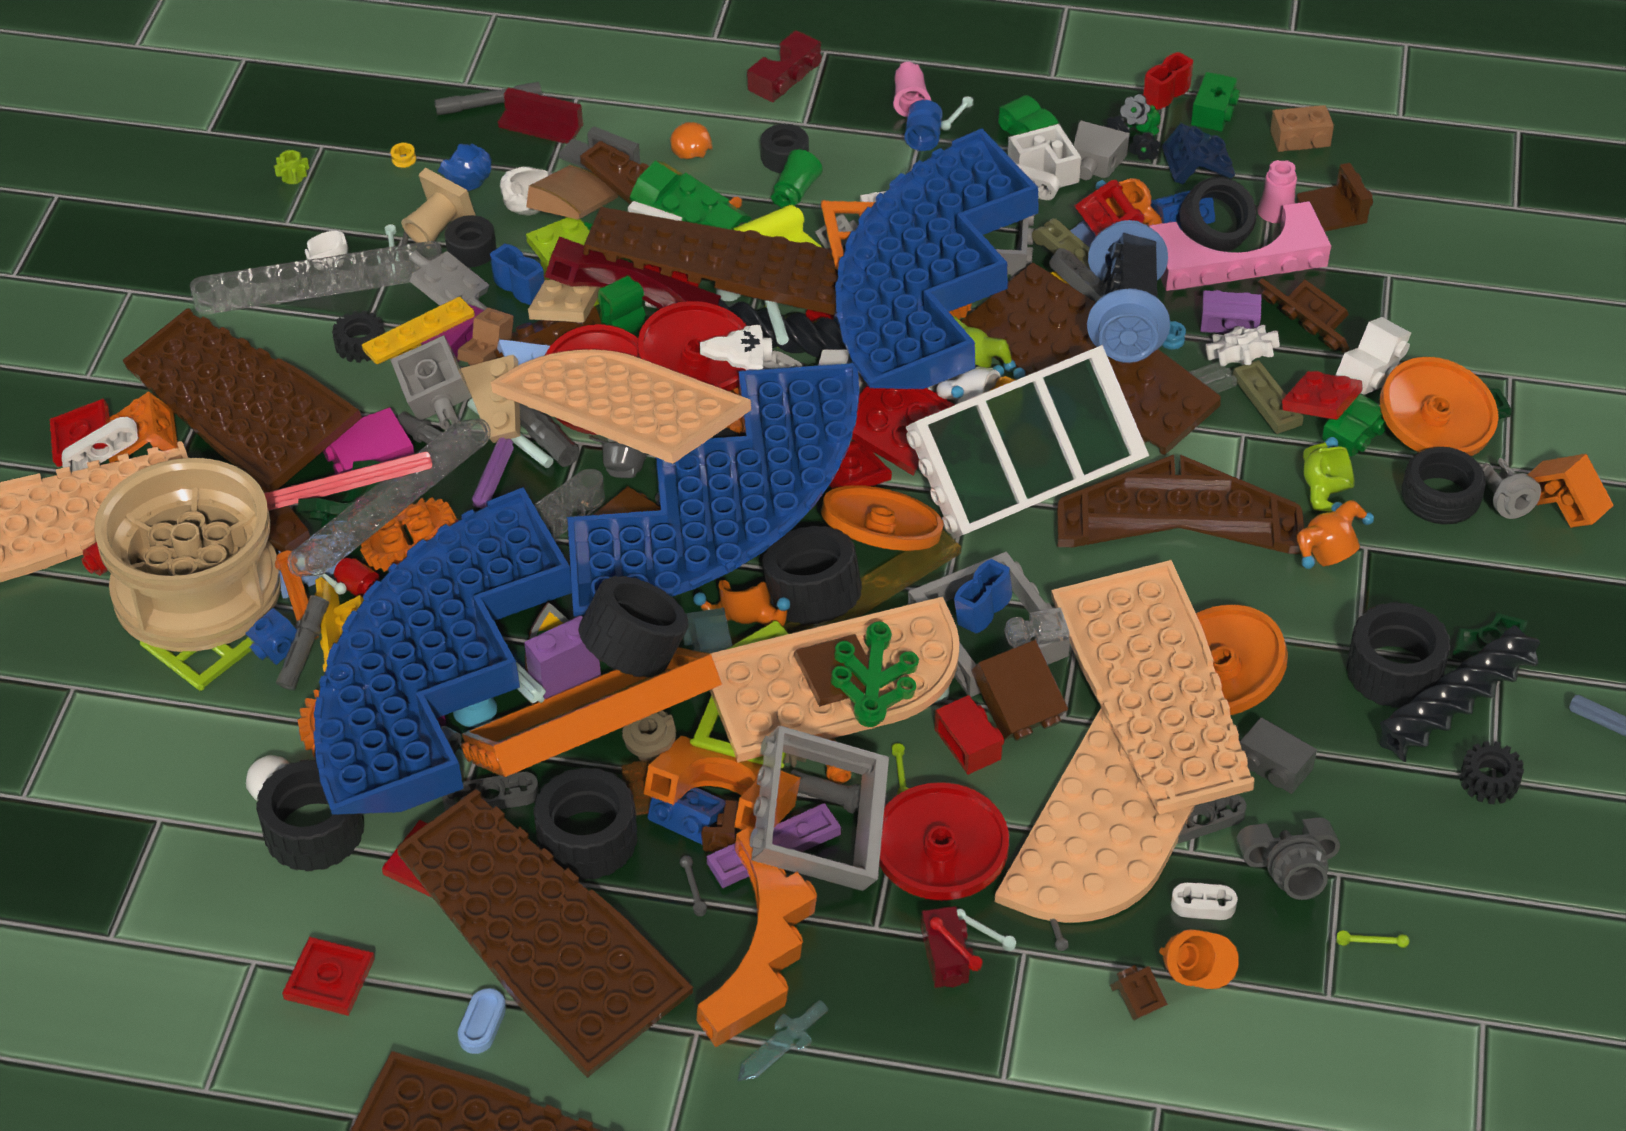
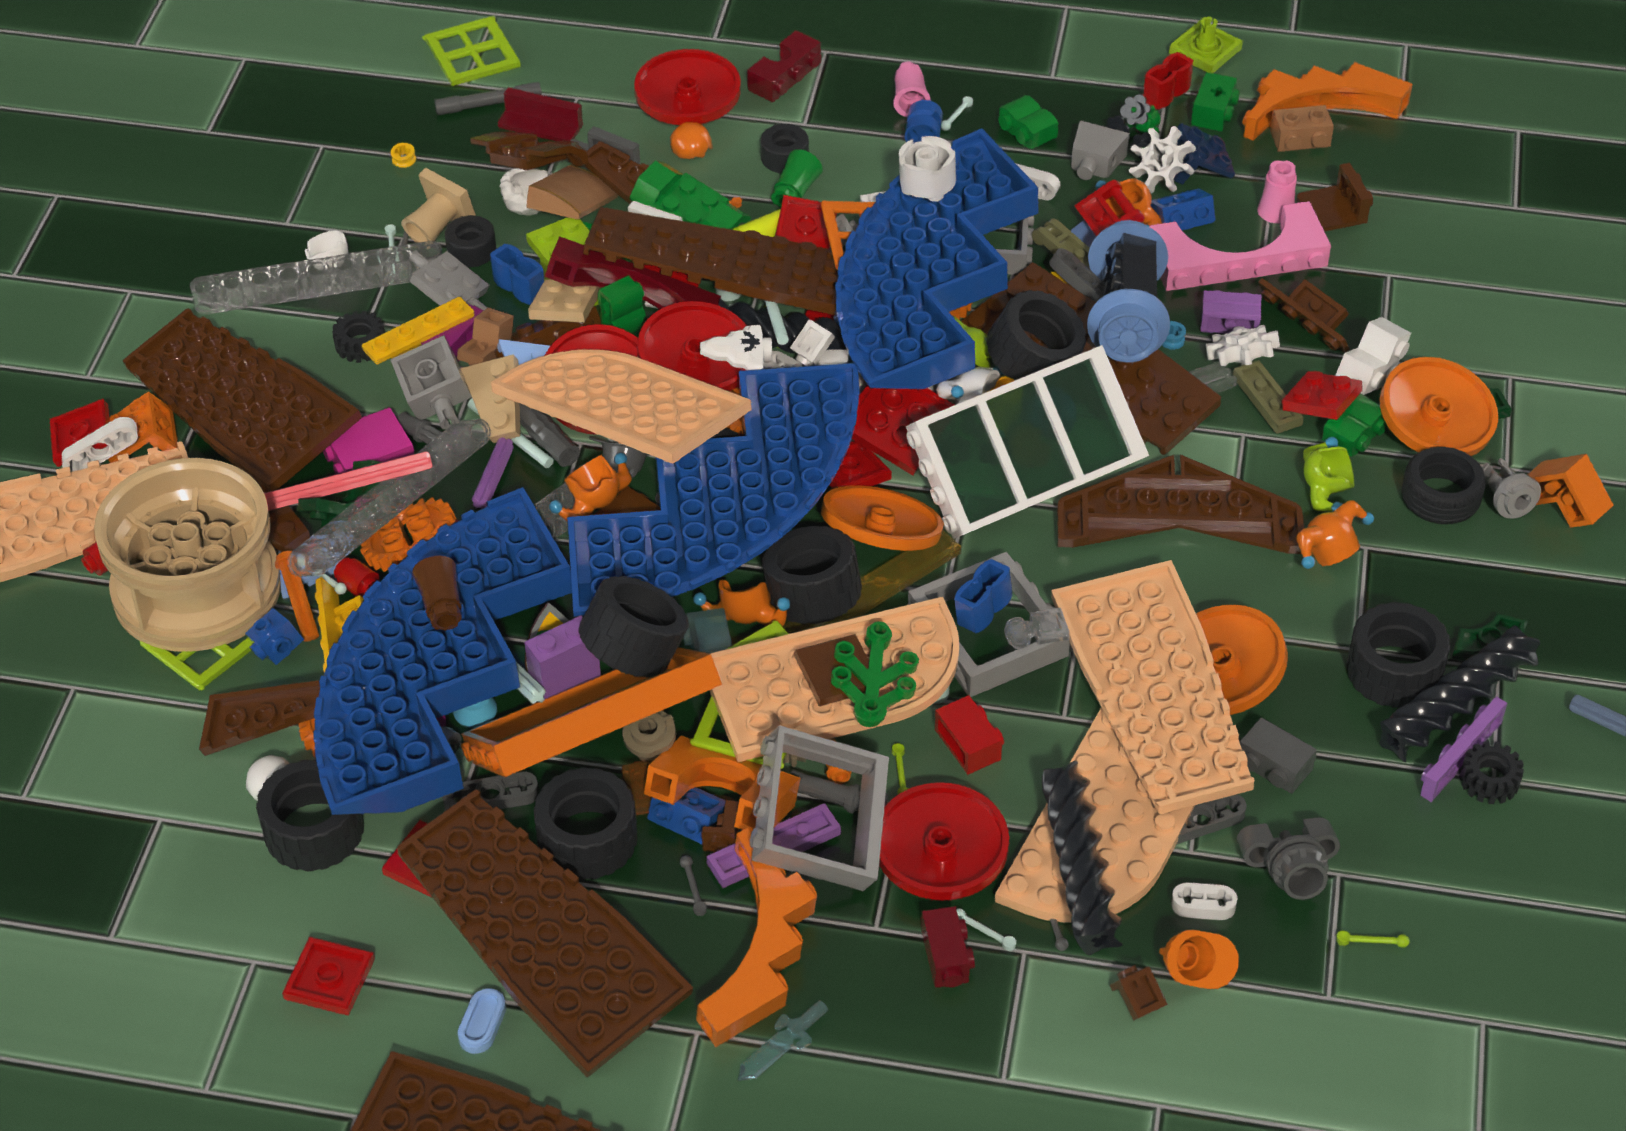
lime gear [274,150,309,184] -> none
dark grey pin [275,595,330,691] -> none
blue hair [437,144,491,192] -> none
red hinge [929,917,983,971] -> none
reddish brown brick [971,640,1069,741] -> none
white brick [1008,124,1081,187] -> none
black tyre [1179,176,1257,252] -> none
none -> reddish brown wing [199,680,320,756]
none -> reddish brown plant [412,556,462,631]
none -> lime window [422,16,521,86]
none -> reddish brown piece [470,132,588,170]
none -> orange piece [549,453,632,522]
none -> red dish [634,49,741,125]
none -> red plate [776,195,837,249]
none -> white bracket [790,319,835,366]
none -> white brick [899,136,956,202]
none -> black tyre [986,290,1086,389]
none -> black piece [1042,761,1123,955]
none -> white gear [1129,126,1196,193]
none -> lime plate [1169,17,1243,73]
none -> orange arch [1243,62,1413,141]
none -> medium lavender plate [1420,696,1507,802]

